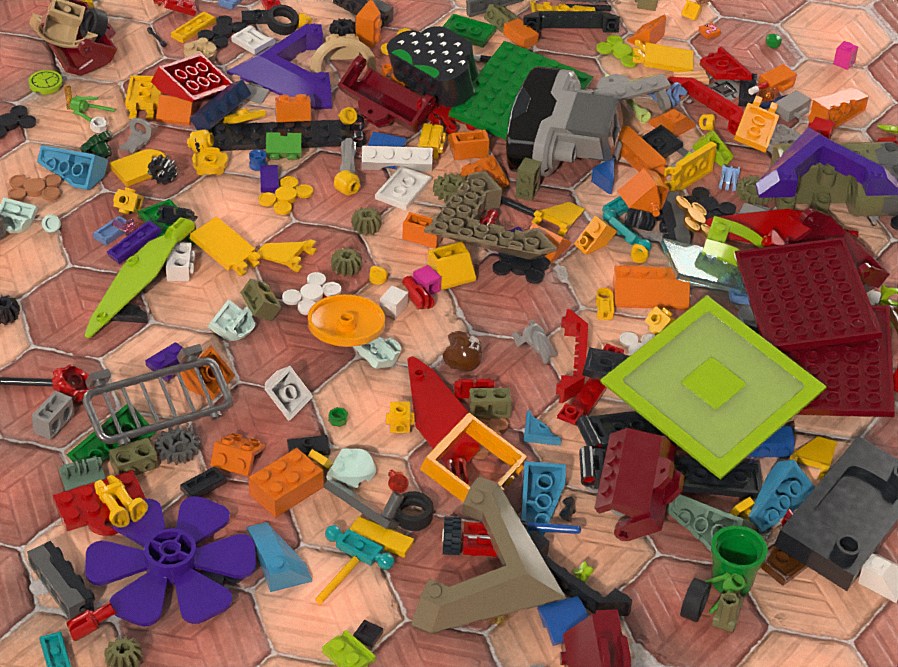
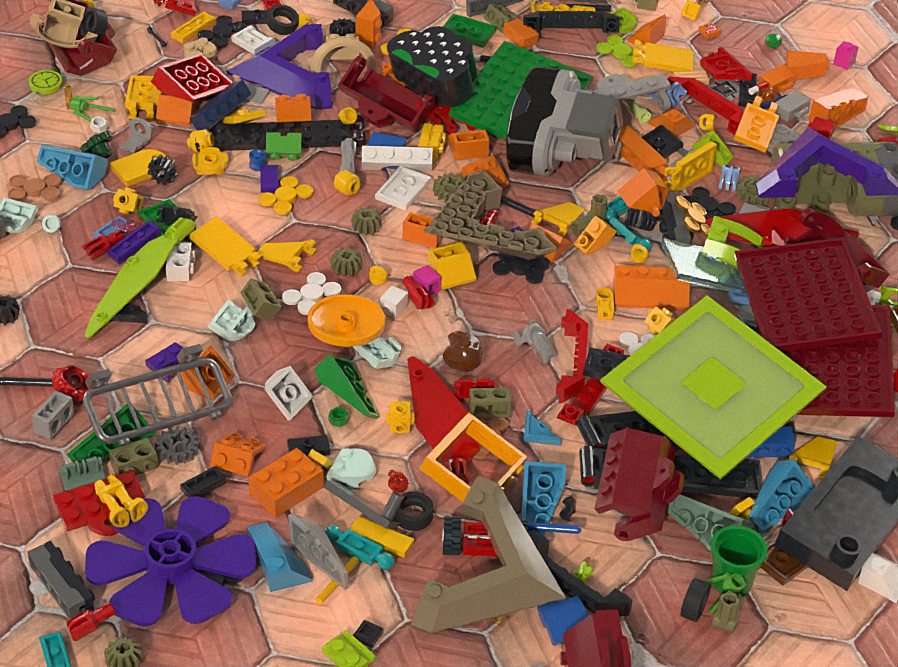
olive brick [515,157,542,202] -> none
blue slope [591,159,614,194] -> none
none -> red arm [82,230,124,261]
none -> light grey wedge [288,513,349,590]
none -> green wedge [313,354,380,419]
none -> olive piece [570,194,609,236]
none -> lime tile [610,7,637,33]
none -> orange slope [785,50,830,80]

